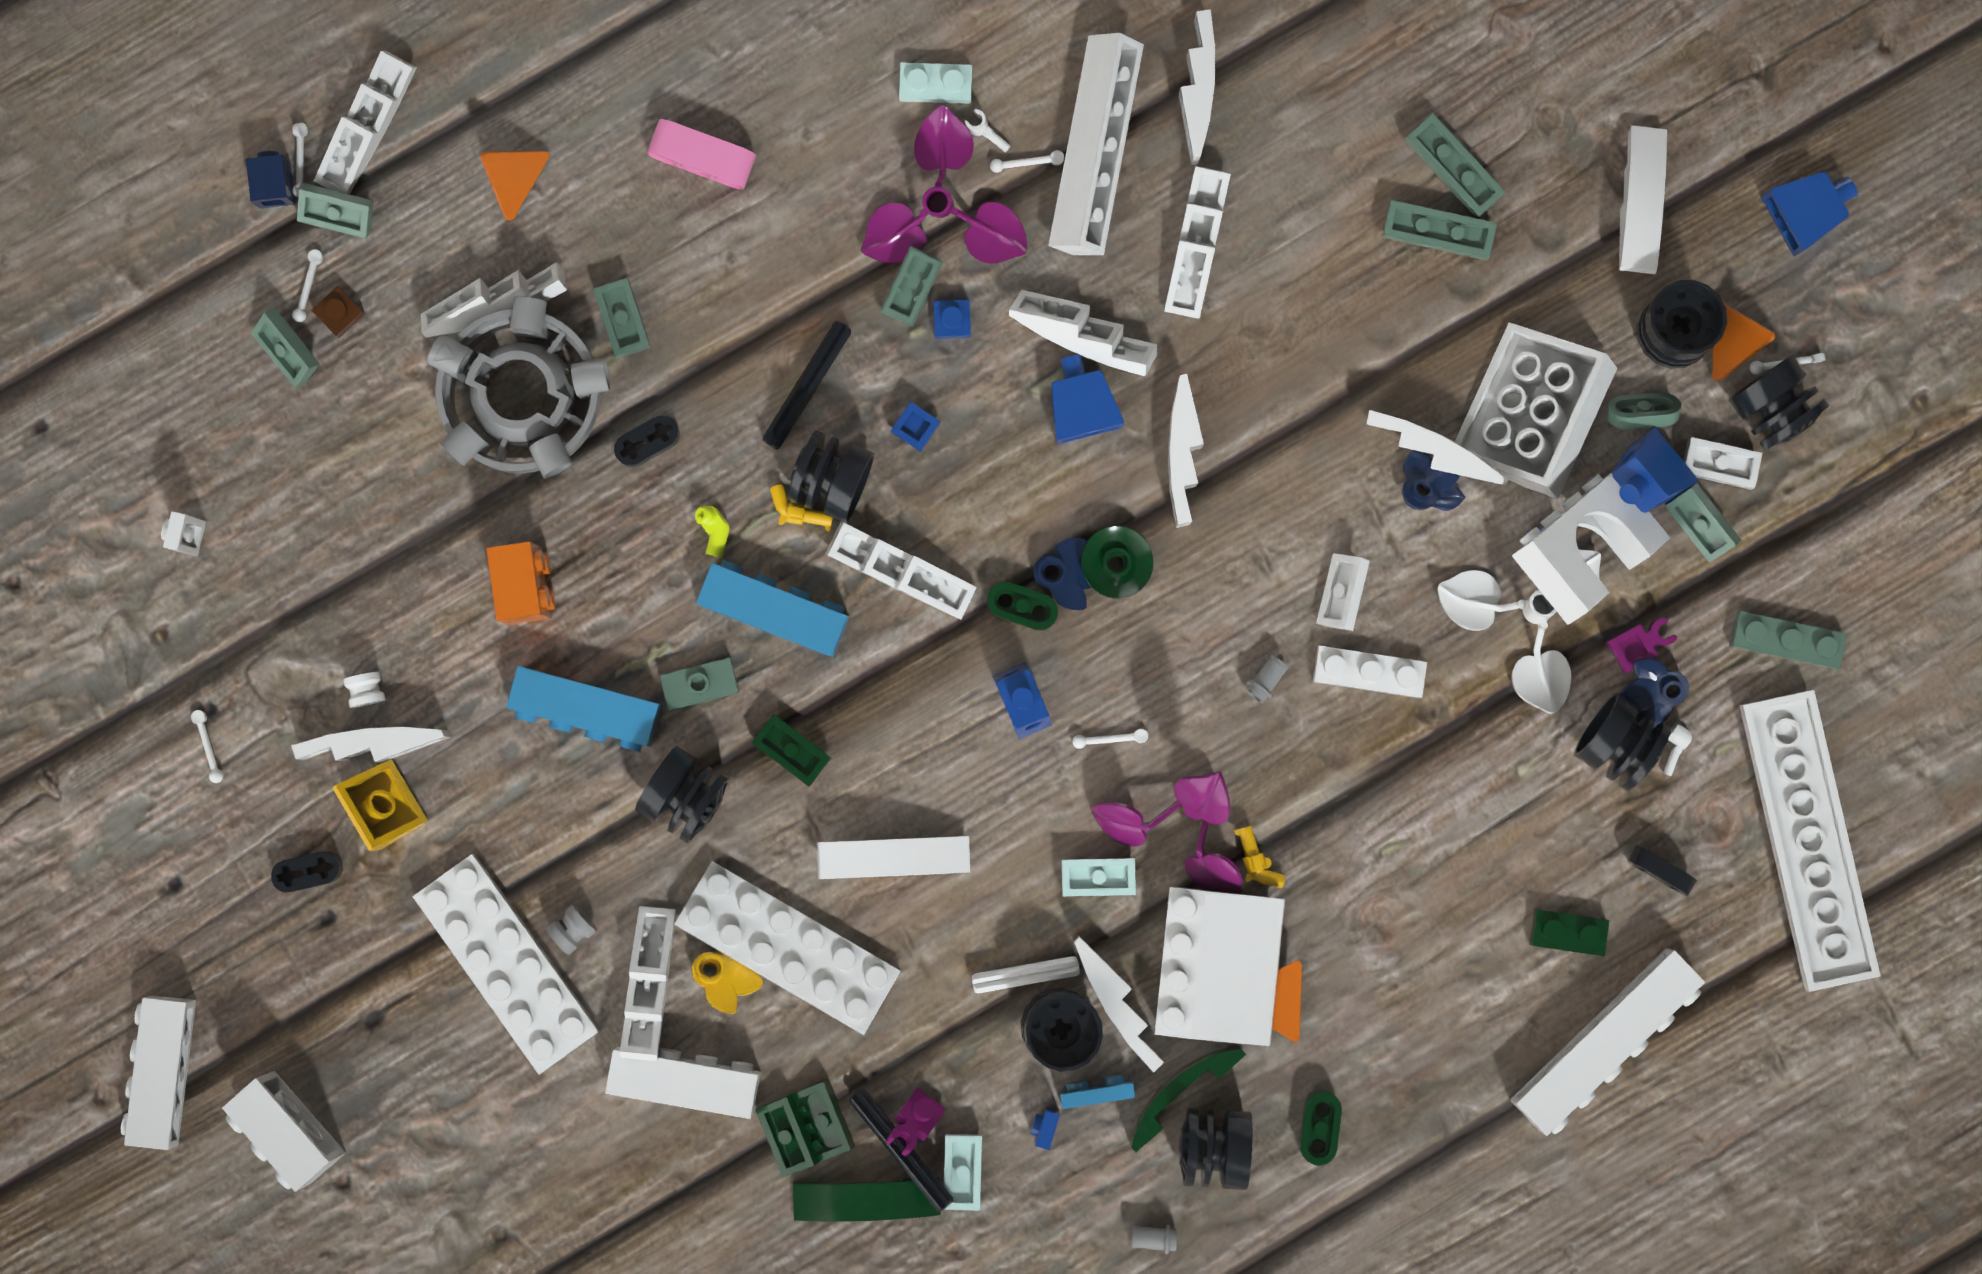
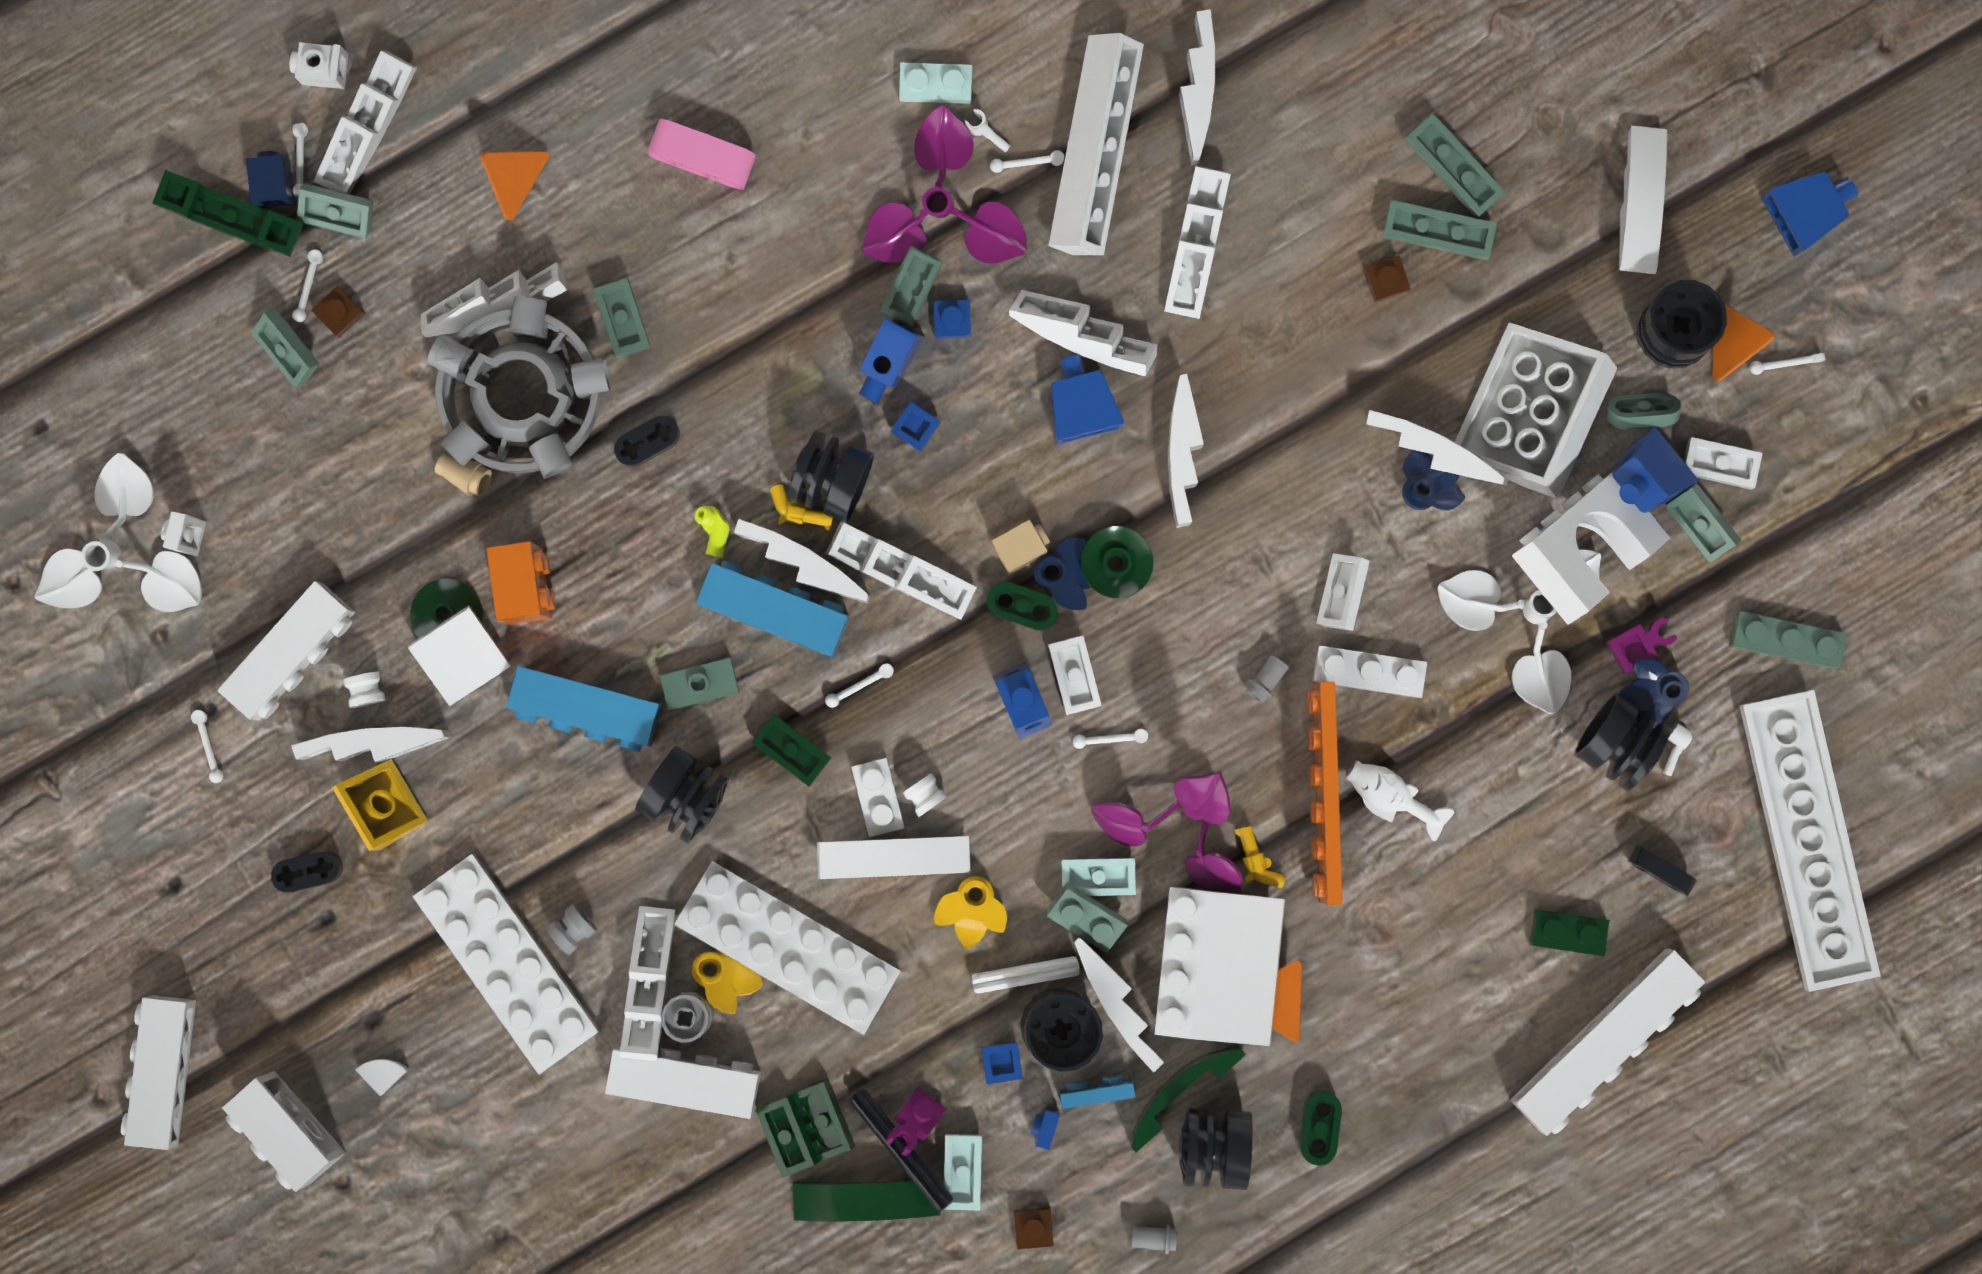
black axle [762,321,851,449] -> none
black wheel [1728,355,1830,450] -> none
none -> white plant [34,453,202,612]
none -> dark green slope [152,170,304,257]
none -> white brick [217,581,355,720]
none -> white brick [290,42,349,89]
none -> white tile [356,1059,409,1096]
none -> white tile [408,605,511,706]
none -> dark green dish [410,579,483,638]
none -> tan cone [435,454,492,496]
none -> light grey wheel [661,991,714,1043]
none -> white slope [734,519,870,604]
none -> white hinge [825,664,894,708]
none -> white plate [851,758,905,837]
none -> blue torso [859,319,925,403]
none -> white wheel [903,773,948,817]
none -> yellow plate [934,876,1007,949]
none -> blue plate [981,1041,1023,1084]
none -> tan brick [991,519,1050,575]
none -> reddish brown plate [1014,1207,1054,1250]
none -> sand green plate [1046,883,1128,953]
none -> white plate [1048,636,1102,715]
none -> orange plate [1306,682,1343,905]
none -> white animal [1345,760,1454,841]
none -> reddish brown plate [1364,255,1411,302]

